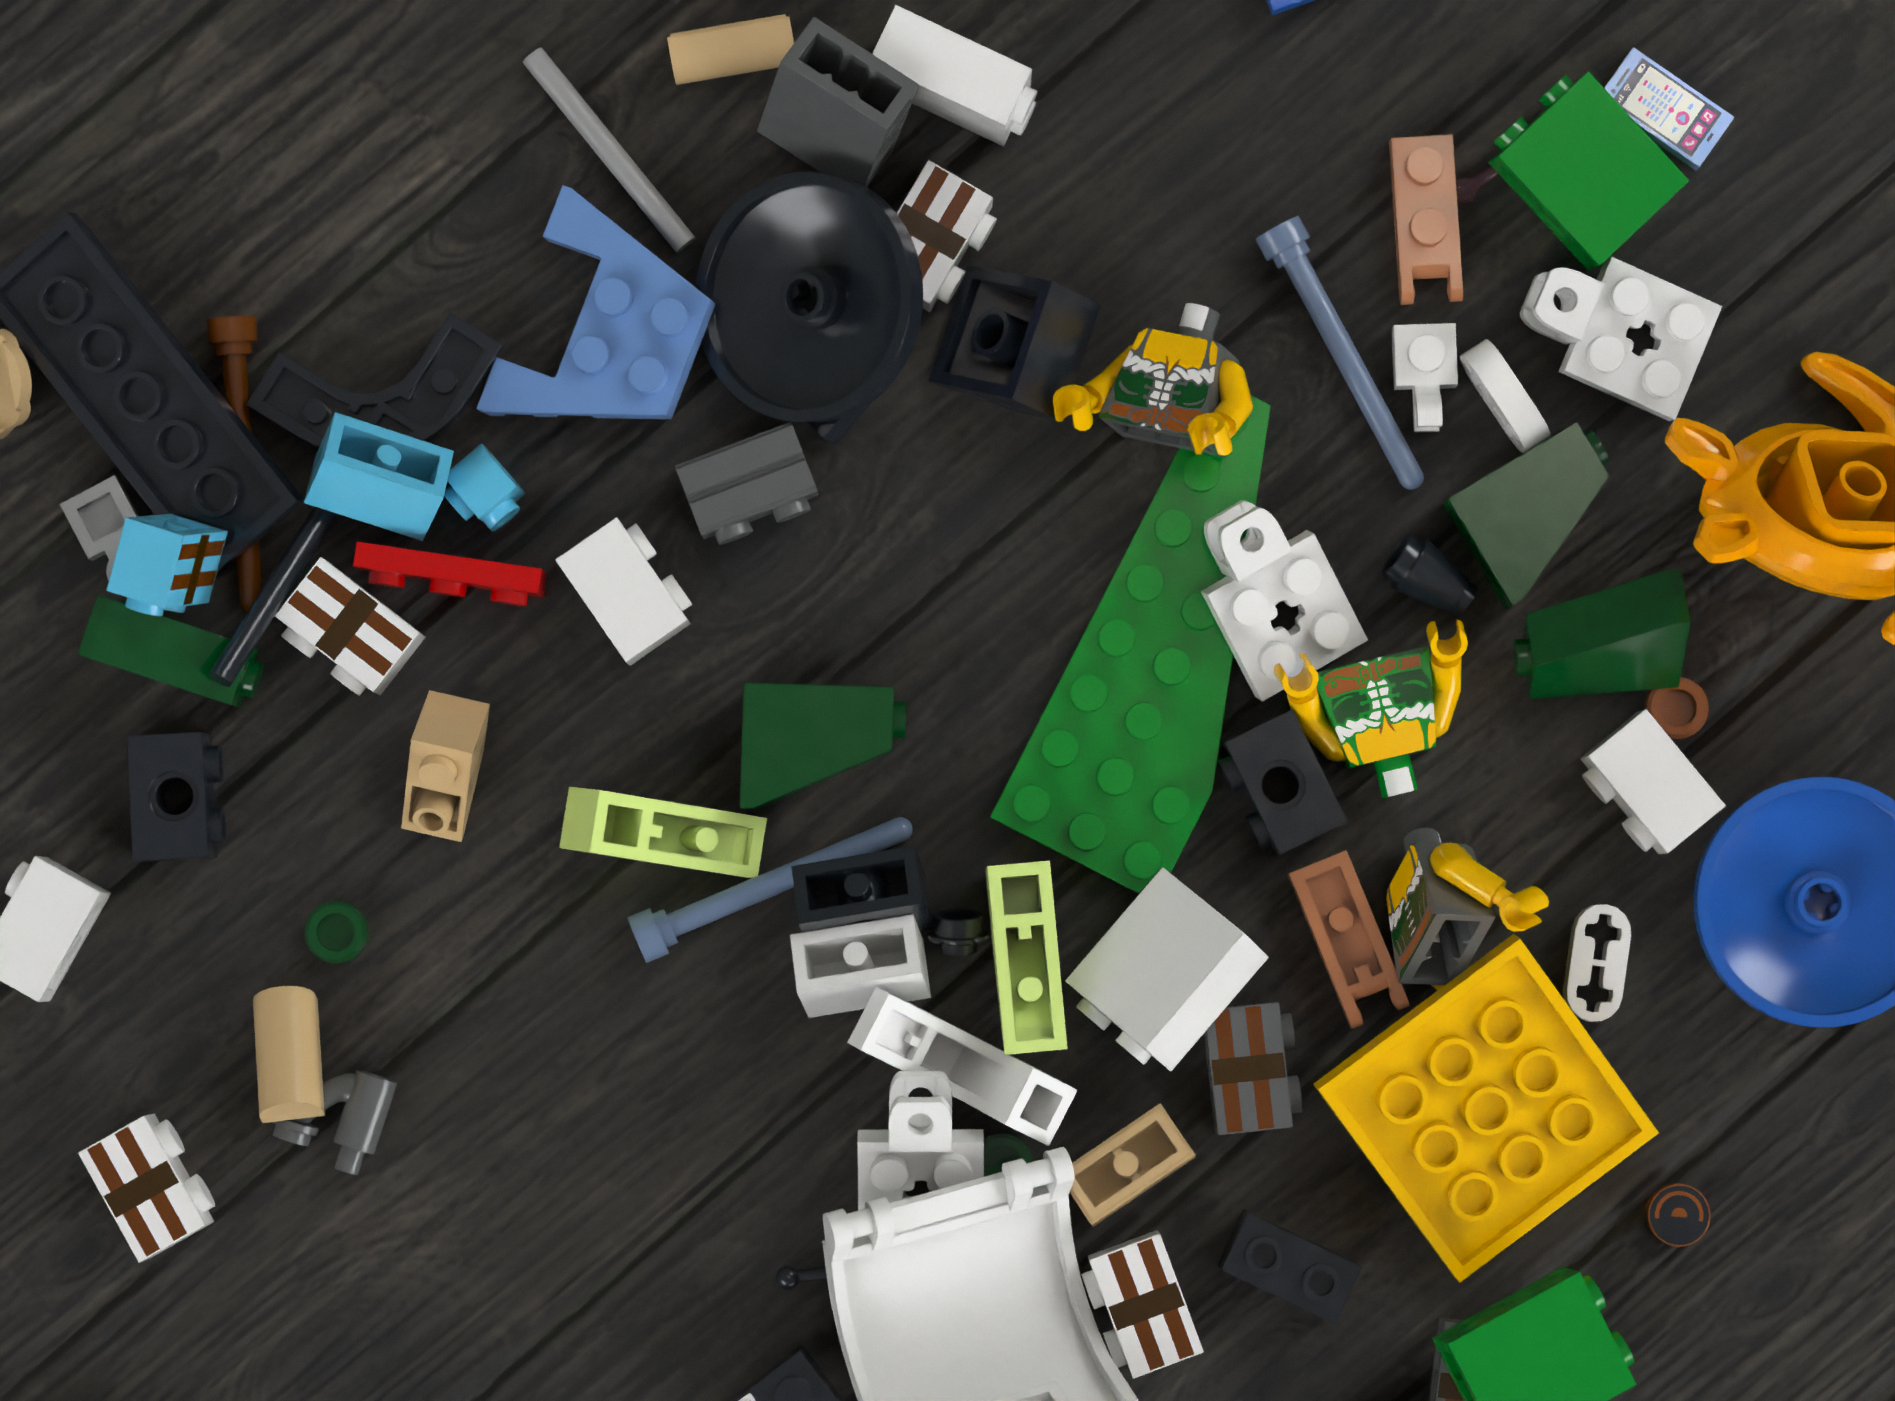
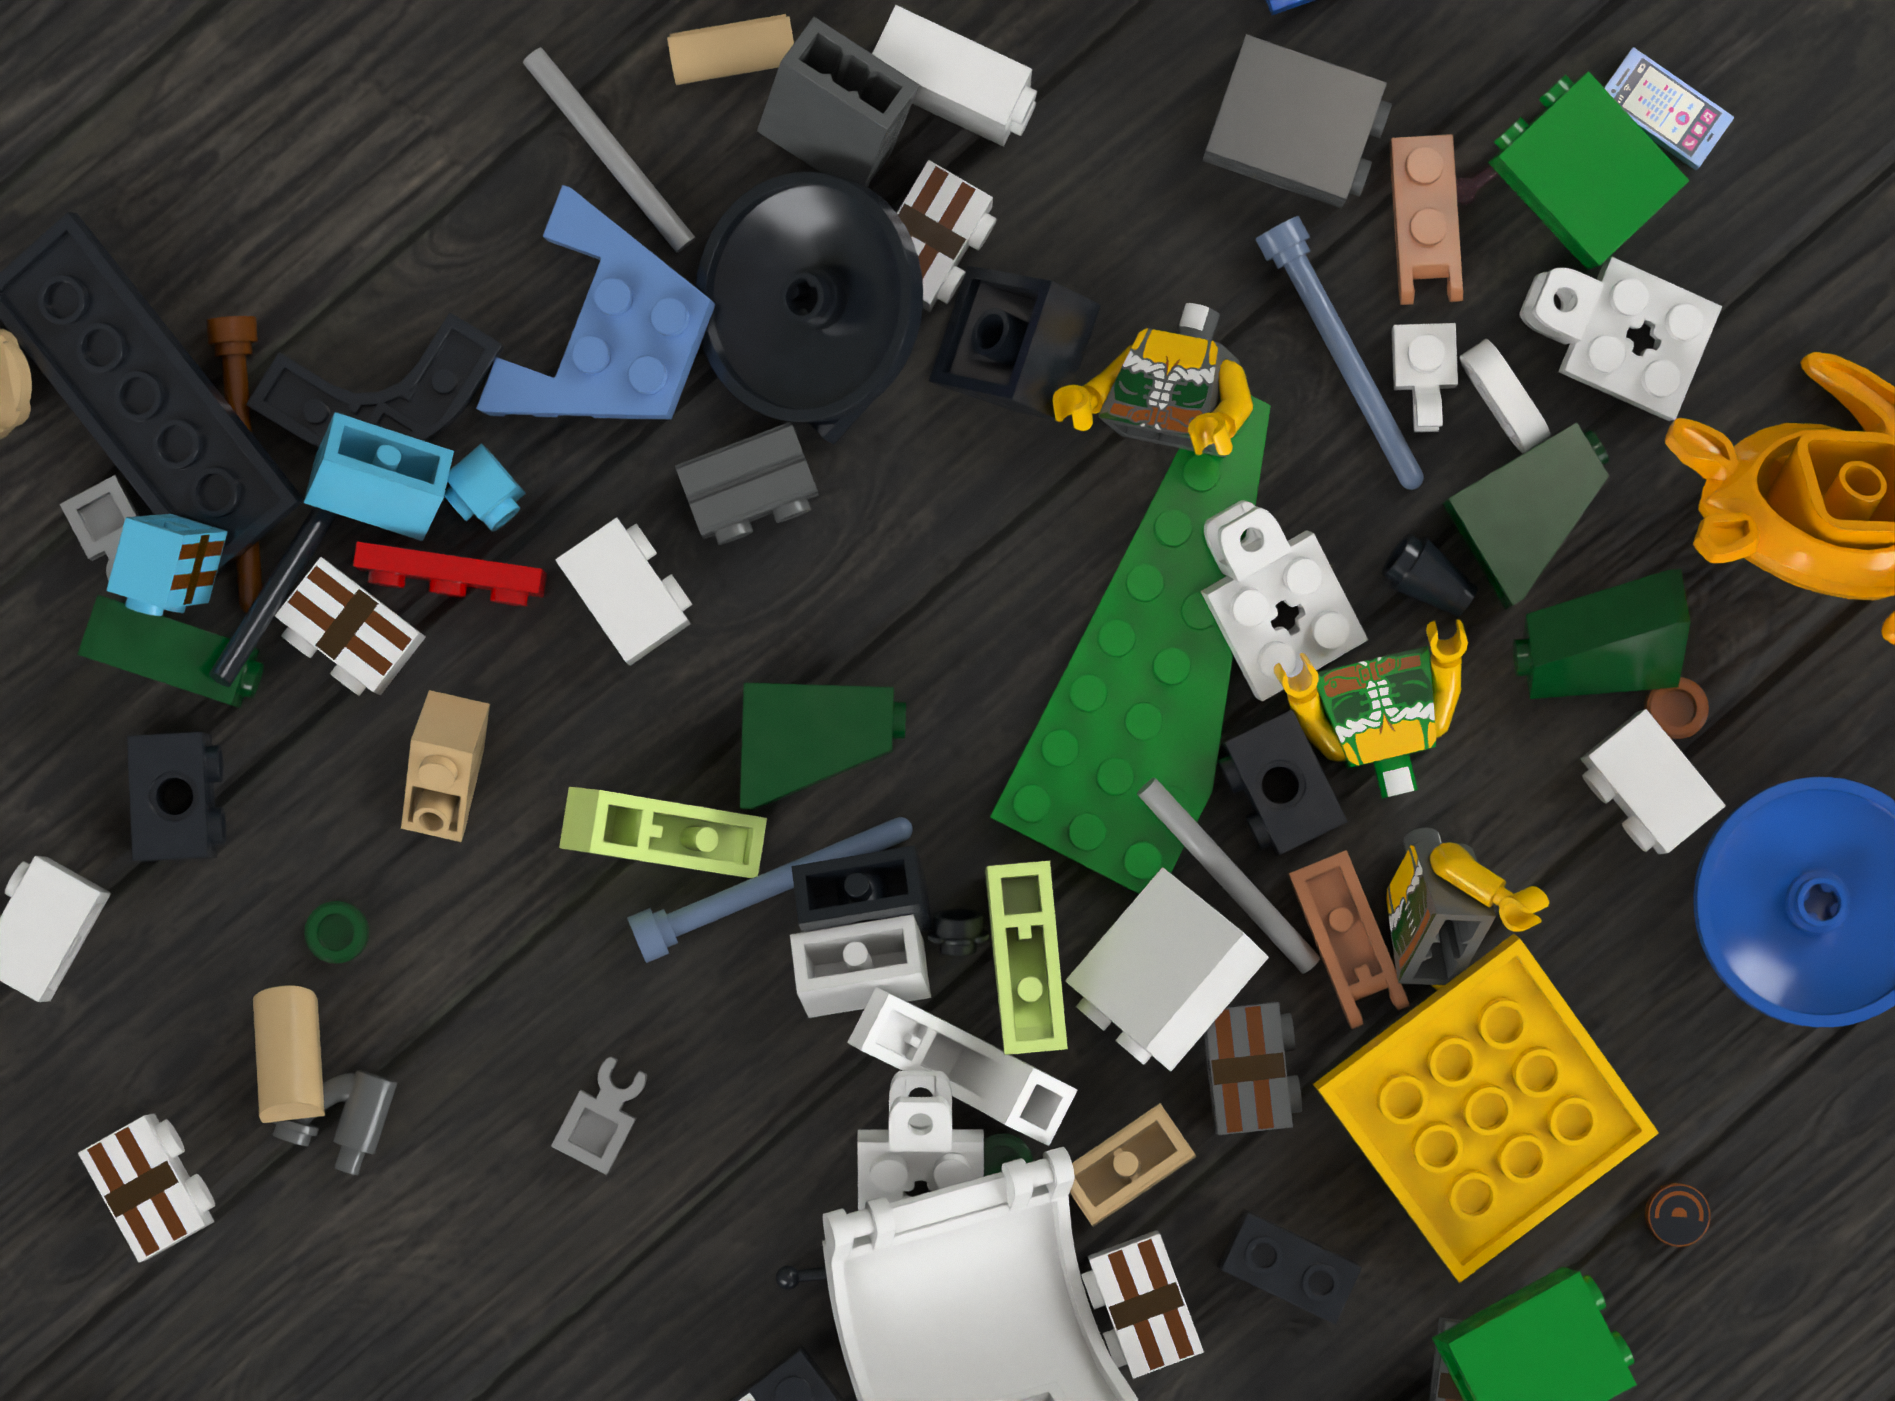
white beam [1563,904,1631,1022] -> none
none -> light grey plate [551,1056,647,1175]
none -> light grey bar [1137,777,1320,974]
none -> dark grey brick [1202,34,1392,209]

